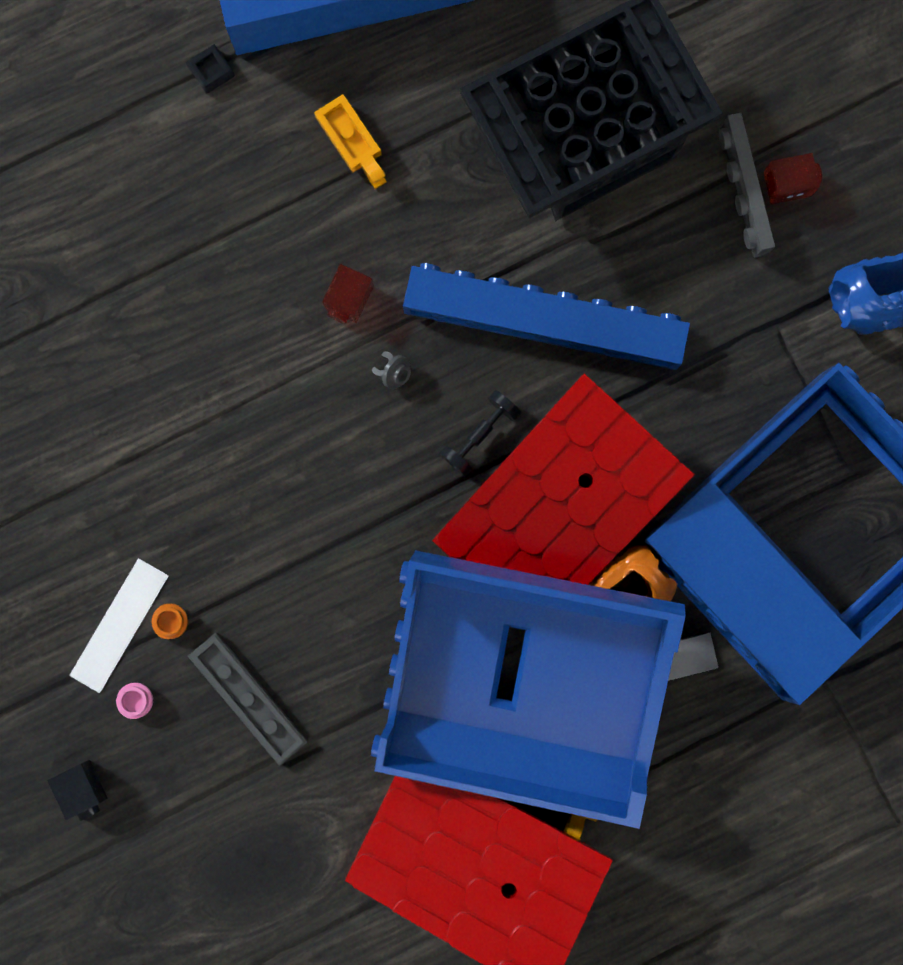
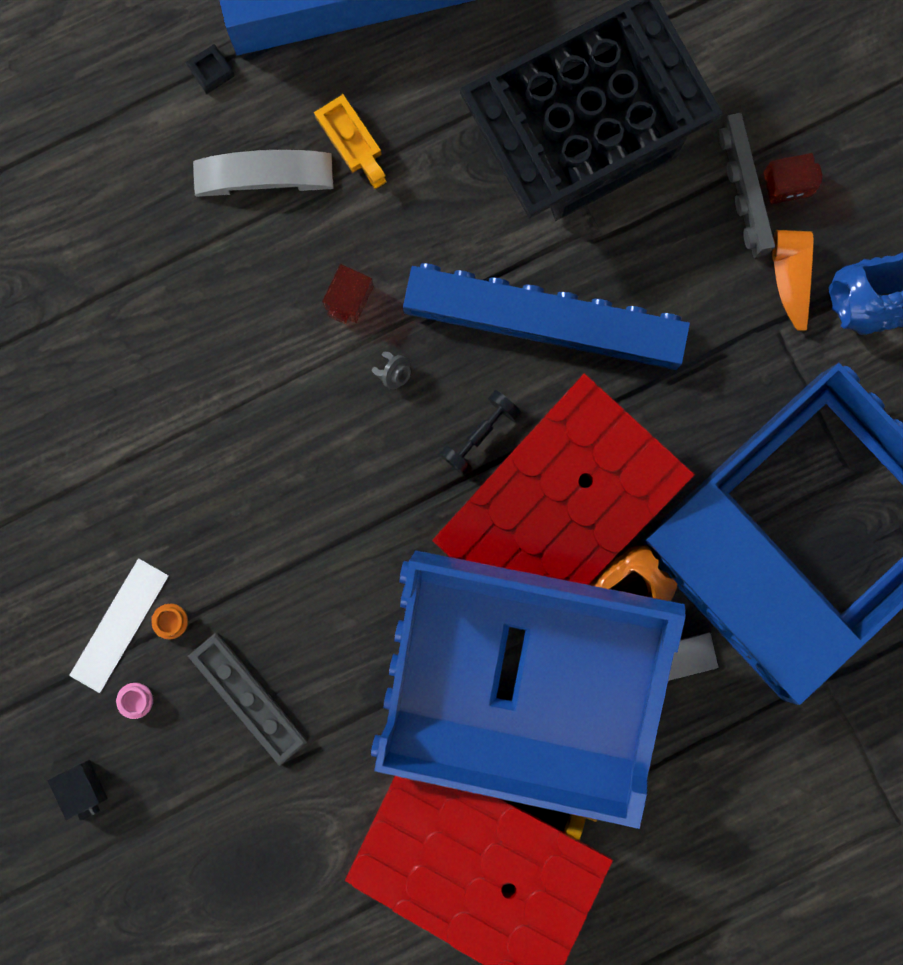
none -> light grey slope [193,150,334,197]
none -> orange piece [772,230,813,331]

